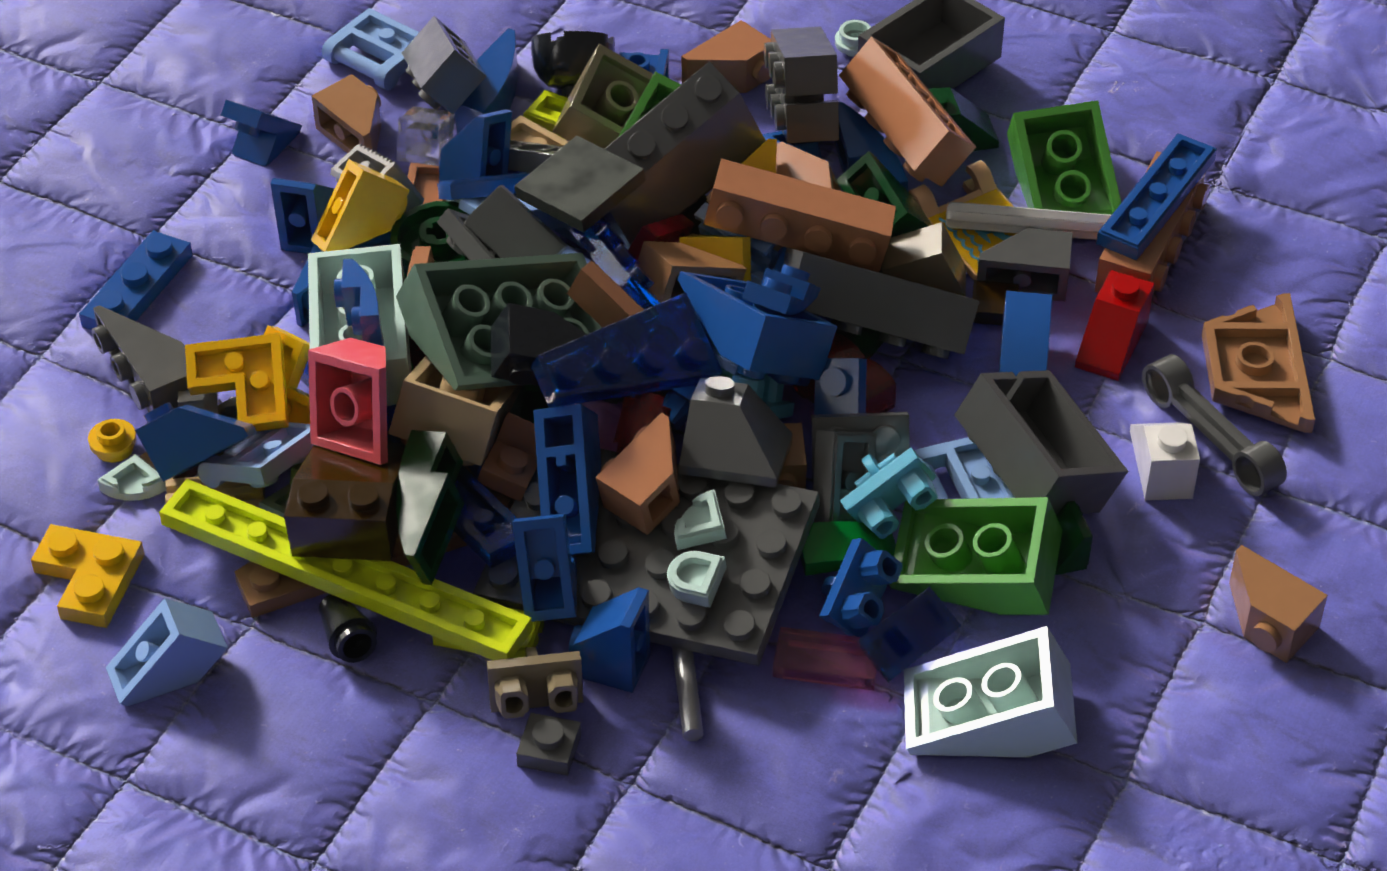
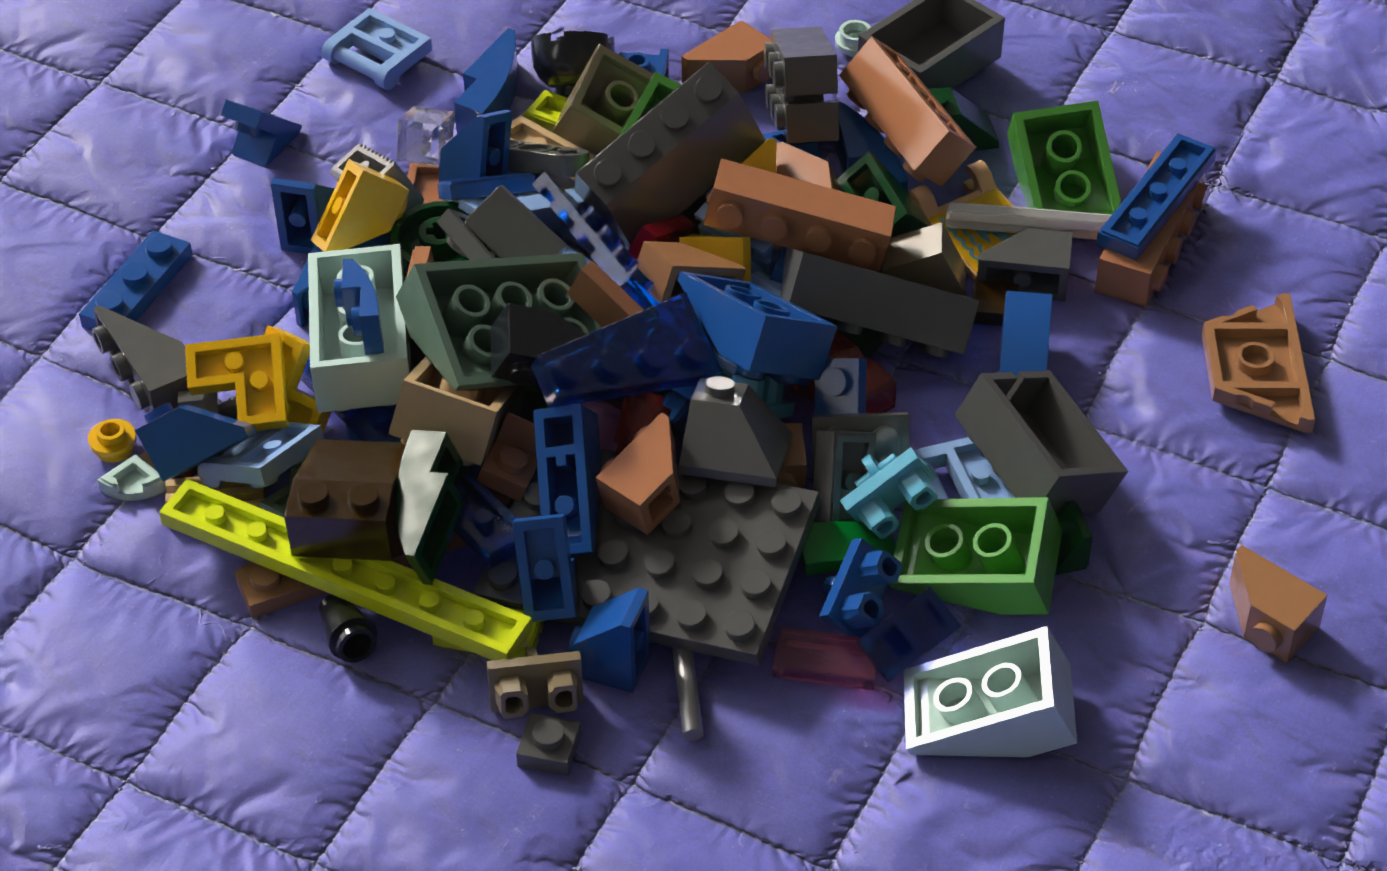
yellow plate [31,524,145,628] -> none
light blue slope [106,598,228,706] -> none
coral slope [308,338,388,465] -> none
medium nougat slope [311,74,381,153] -> none
dark grey brick [402,16,486,115] -> none
pearl dark grey tile [514,136,646,233] -> none
light aqua tile [667,551,727,608] -> none
light aqua tile [674,489,727,550] -> none
blue slope [741,264,821,315] -> none
red slope [1075,270,1154,381] -> none
white slope [1130,422,1200,500] -> none
dark grey piece [1142,354,1287,496] -> none

